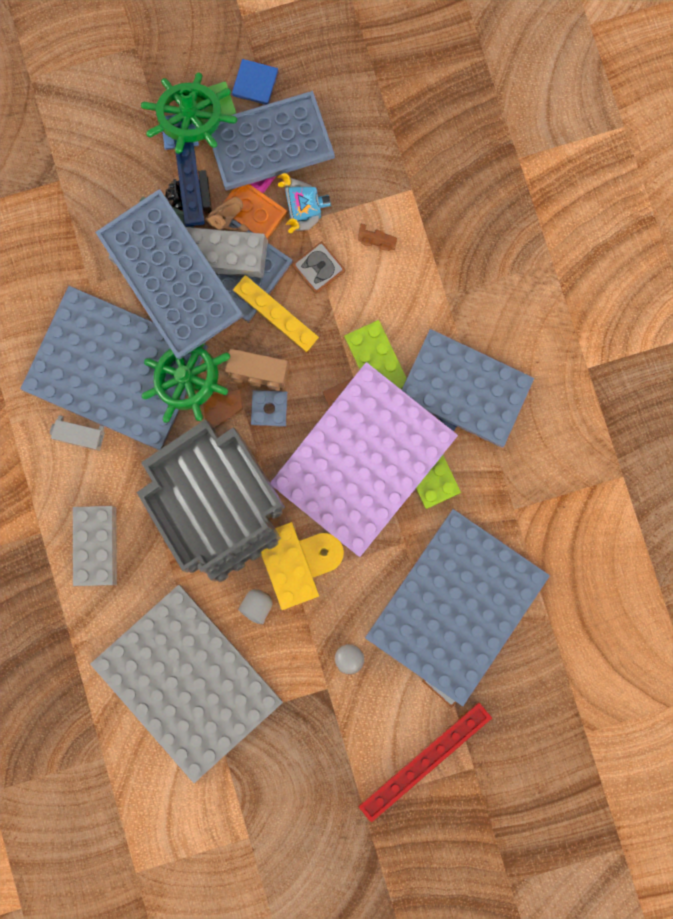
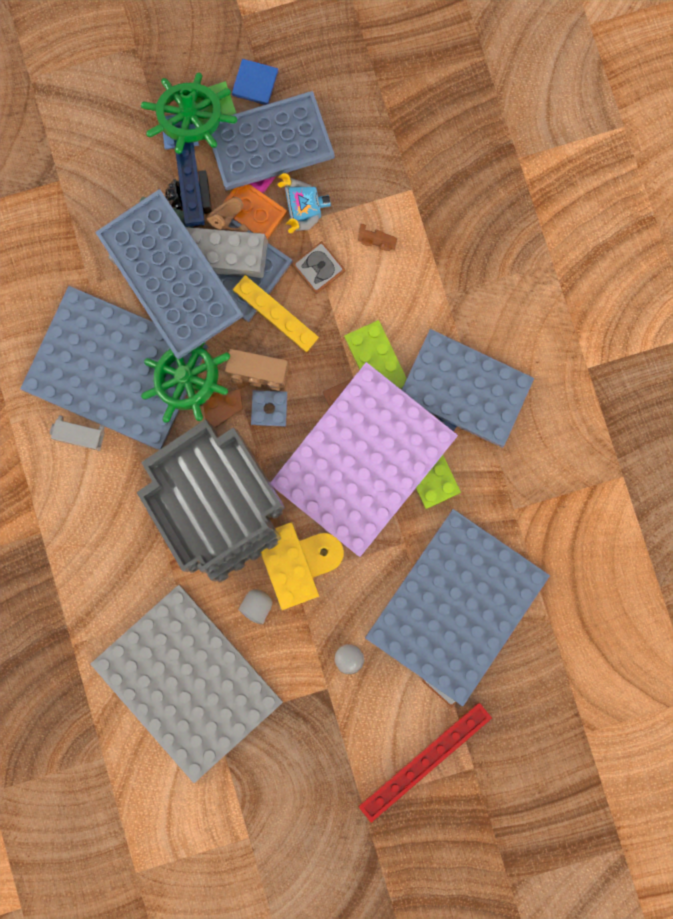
light grey brick [73,506,117,586] -> none

